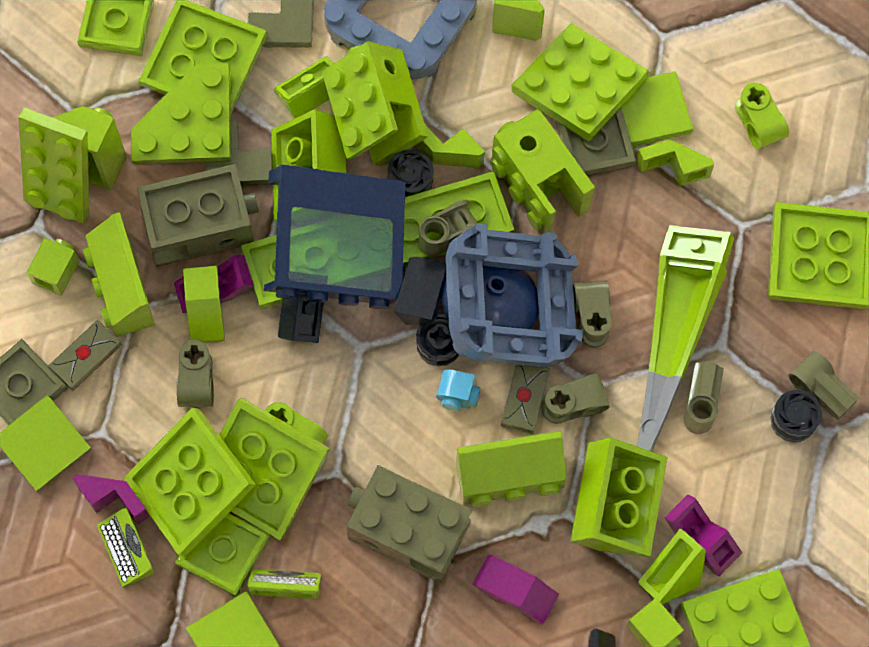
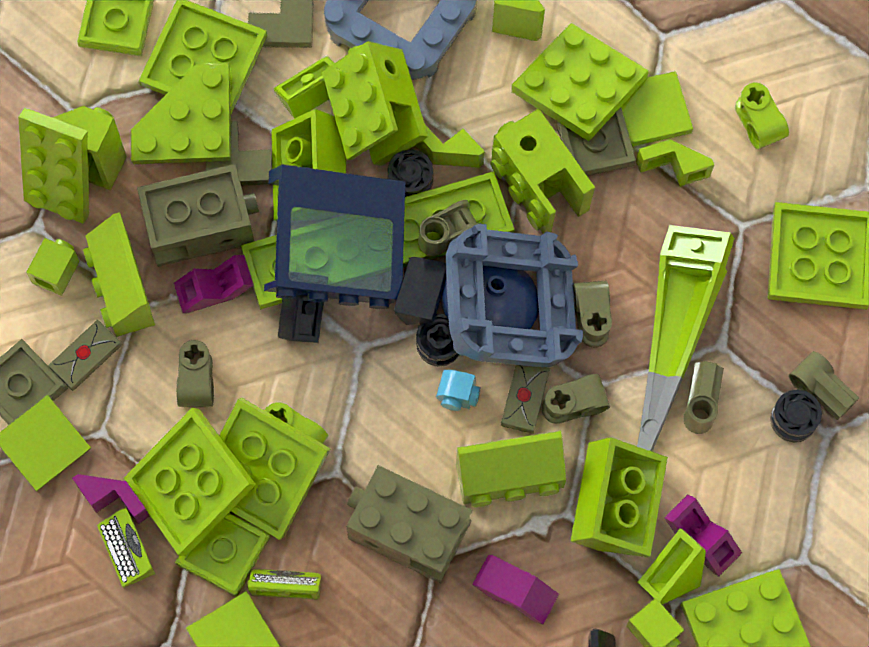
lime slope [183,266,225,343] -> none

